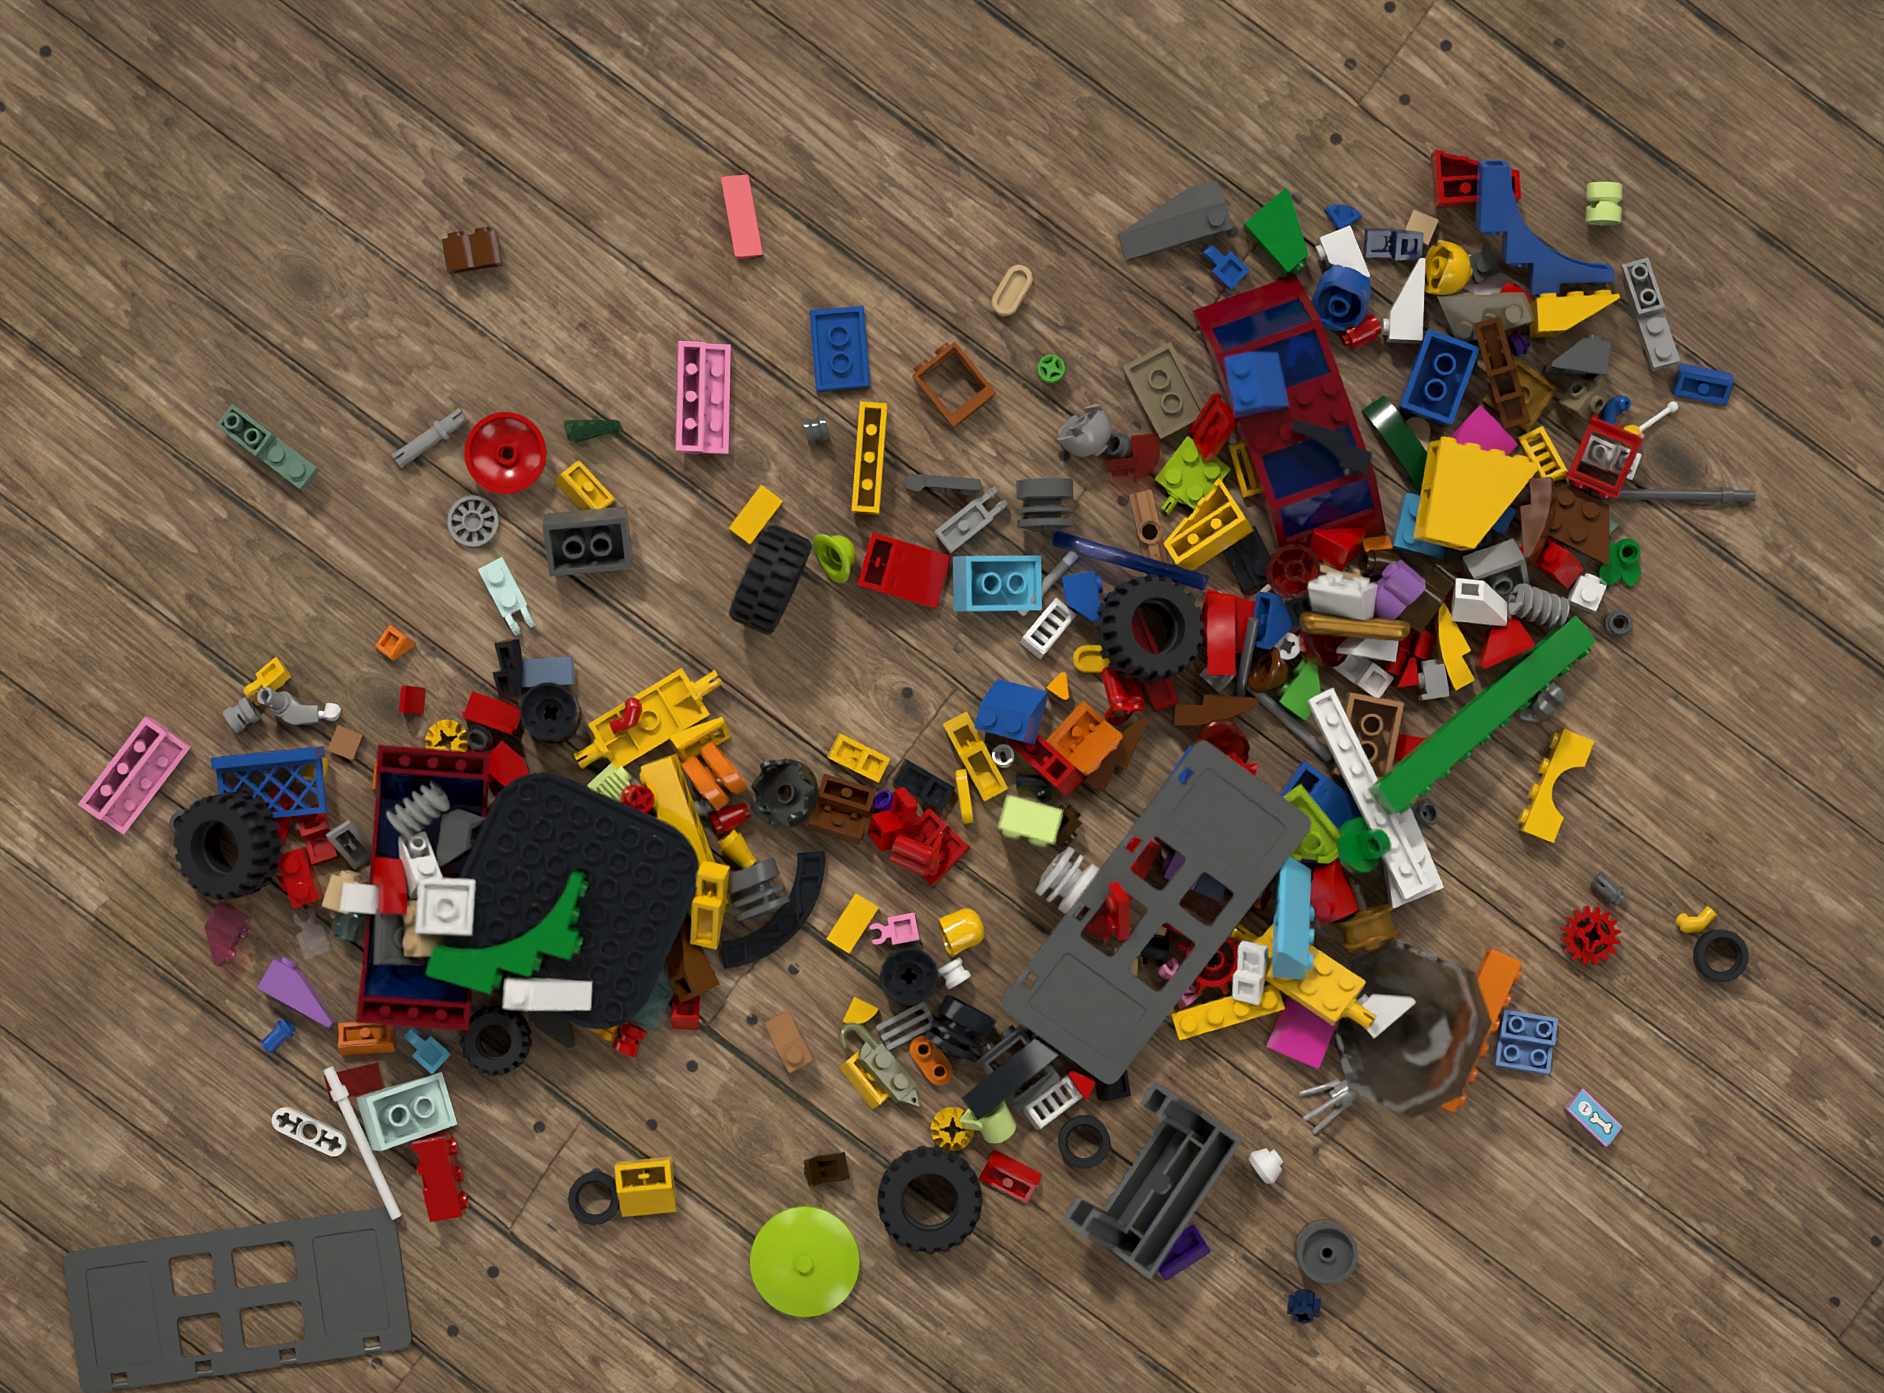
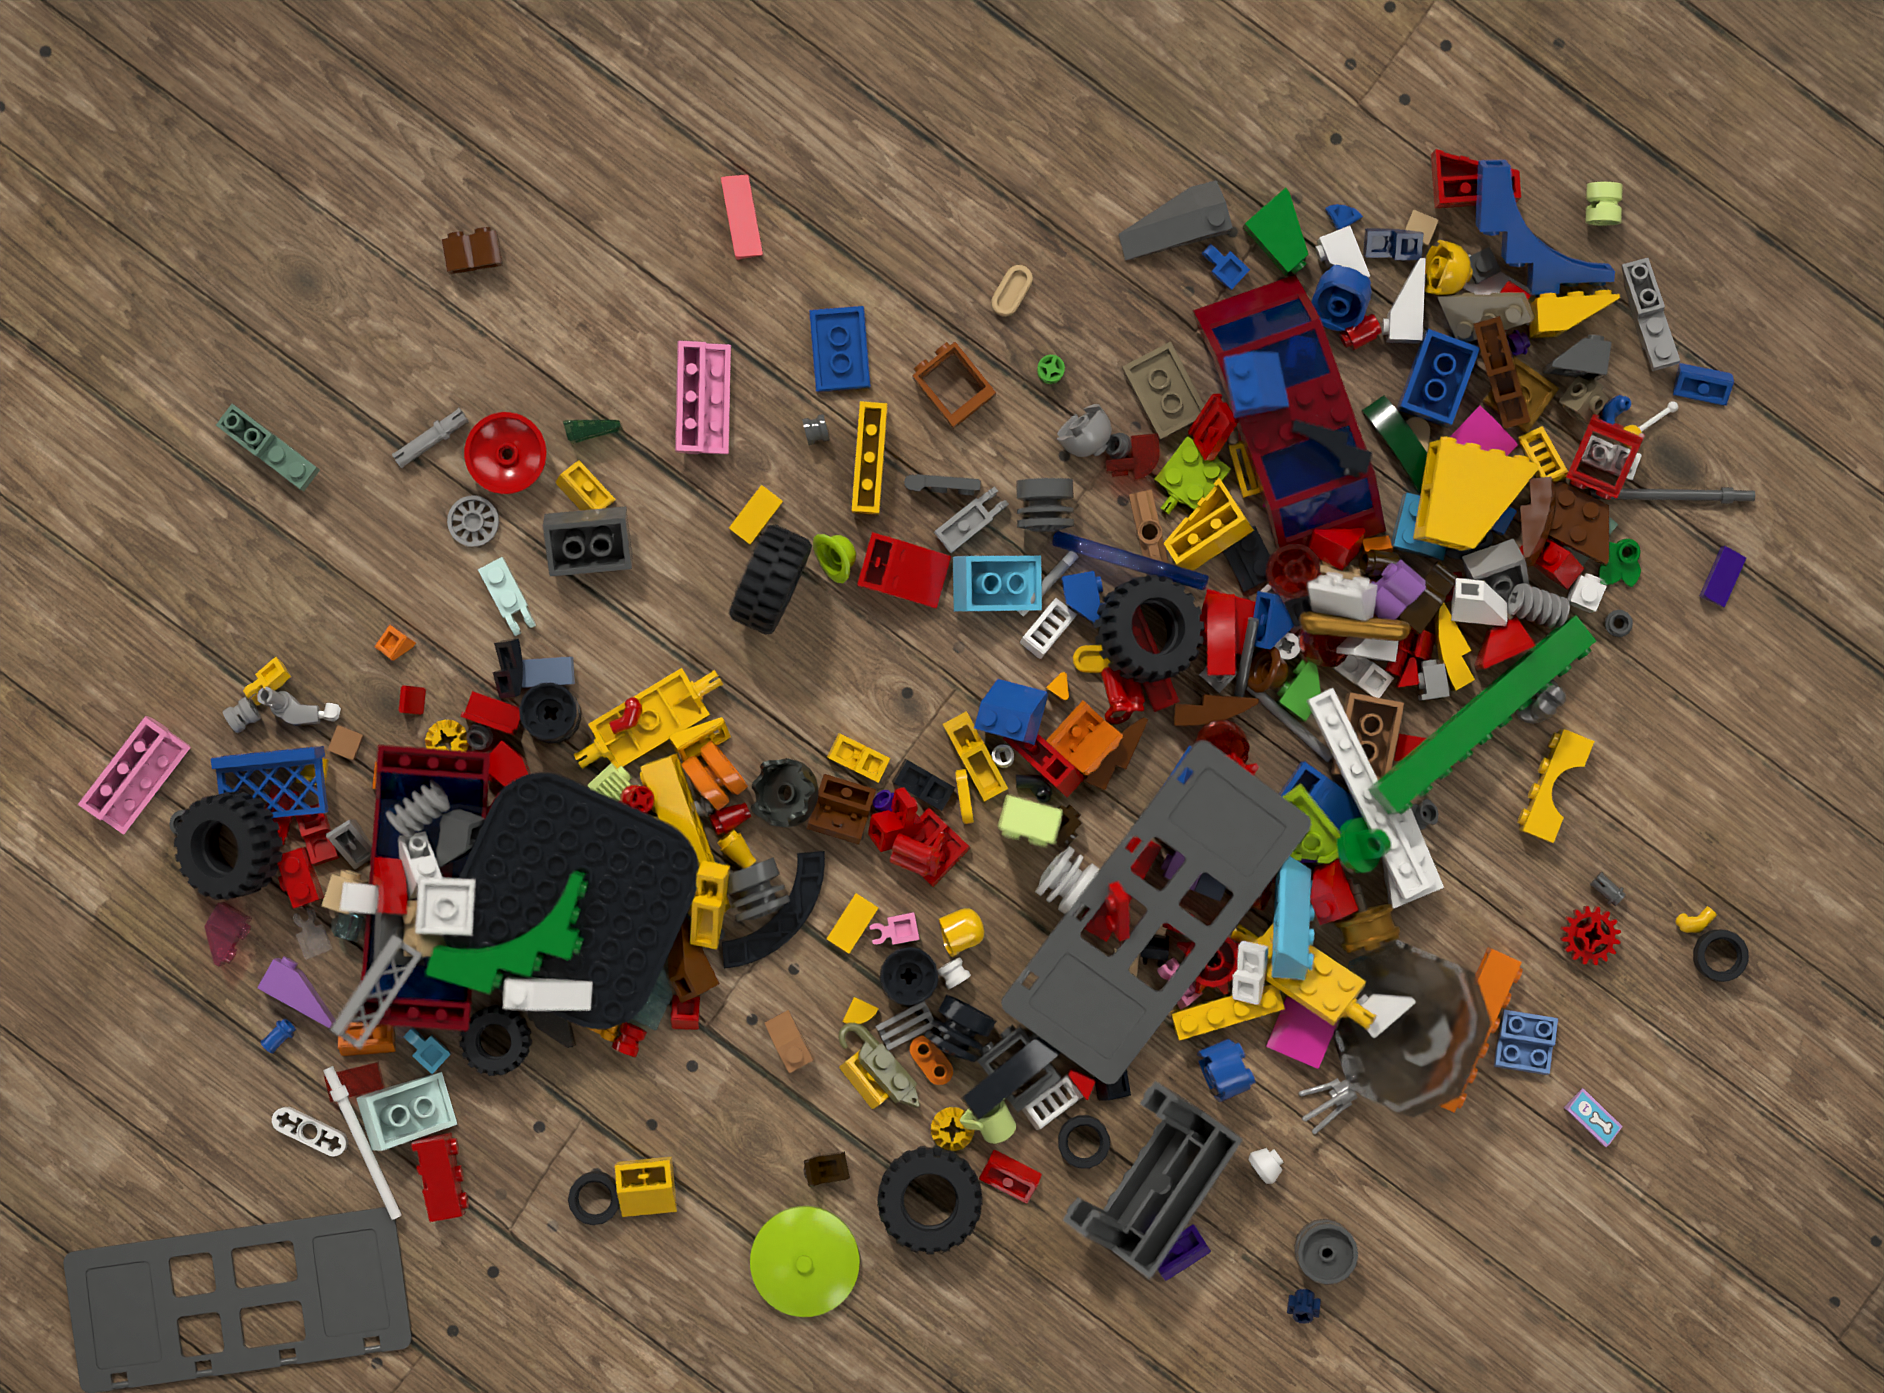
none -> light grey fence [331,935,422,1049]
none -> blue brick [1197,1039,1255,1102]
none -> dark purple slope [1699,546,1746,608]

